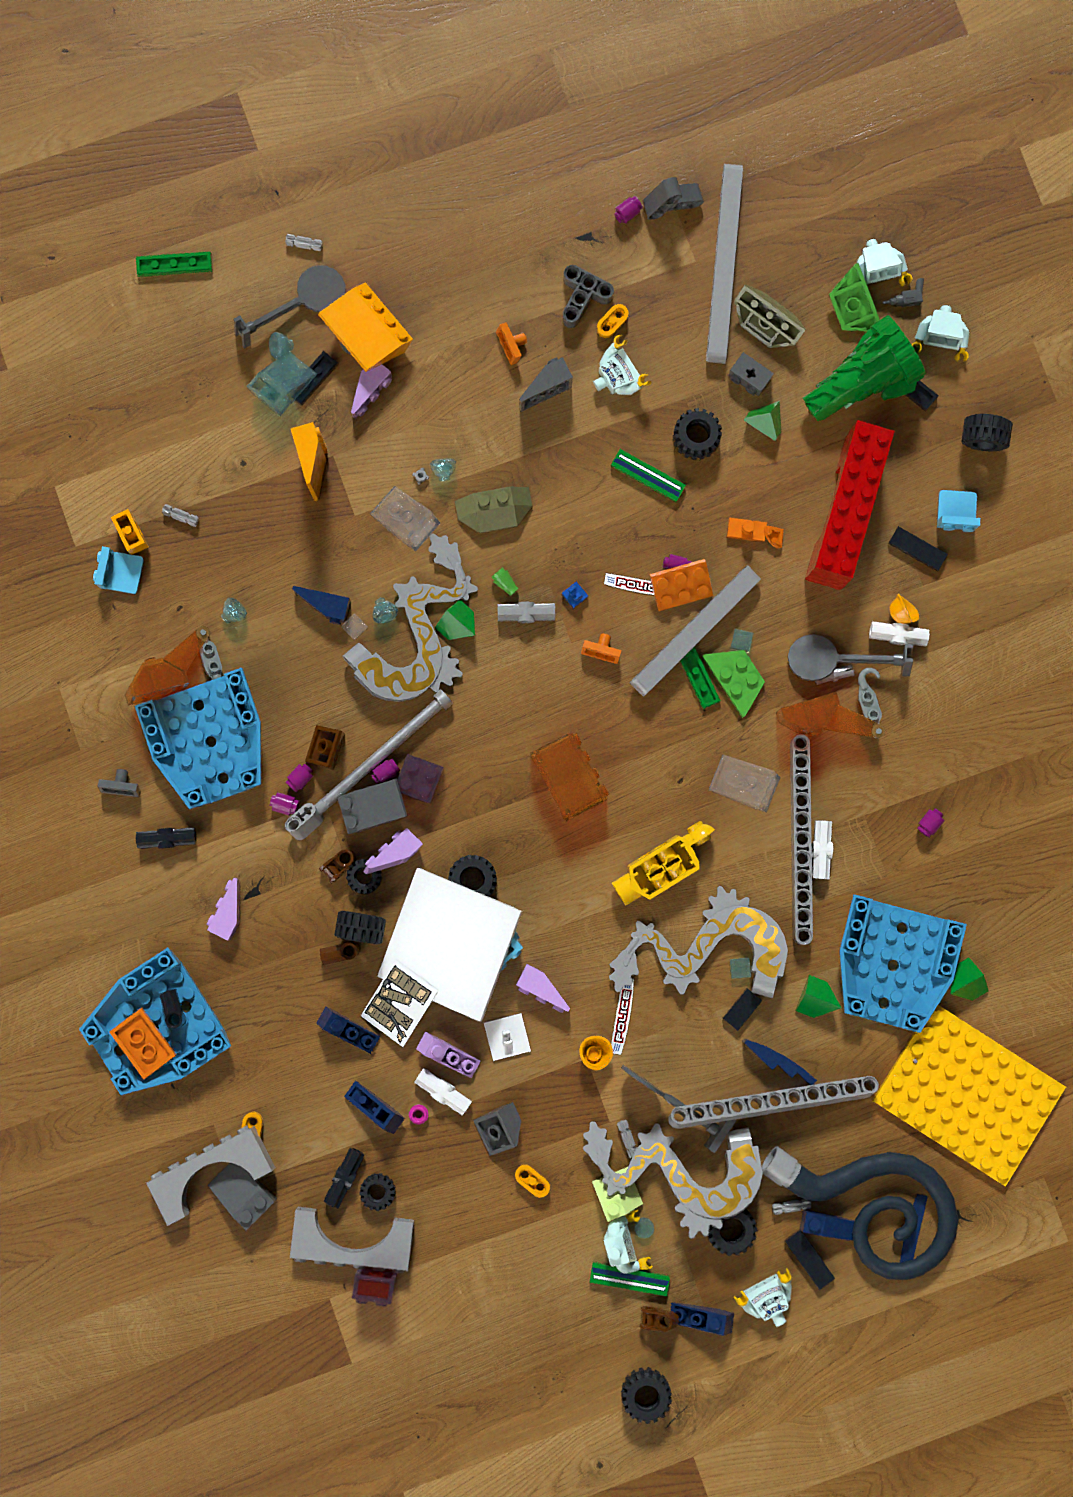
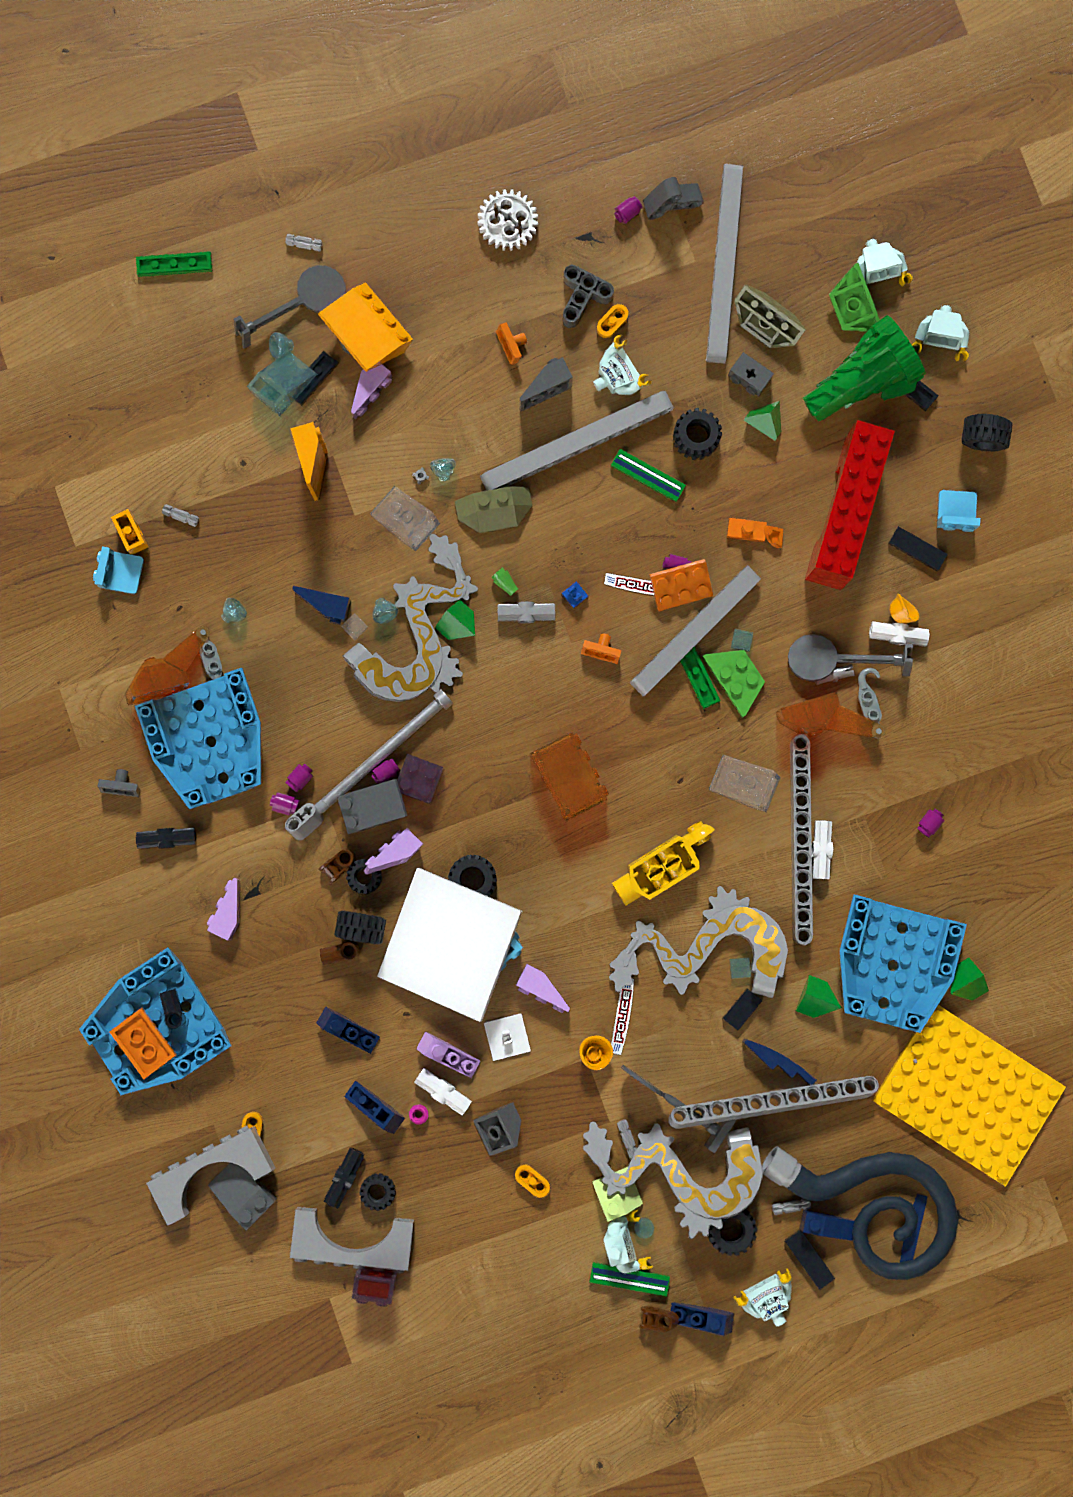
reddish brown slope [305,725,345,770] -> none
sticker [361,960,438,1047] -> none
black tyre [621,1367,672,1424] -> none
dark grey piece [883,278,924,307] -> none
none -> white gear [478,189,538,251]
none -> light grey beam [480,391,674,491]

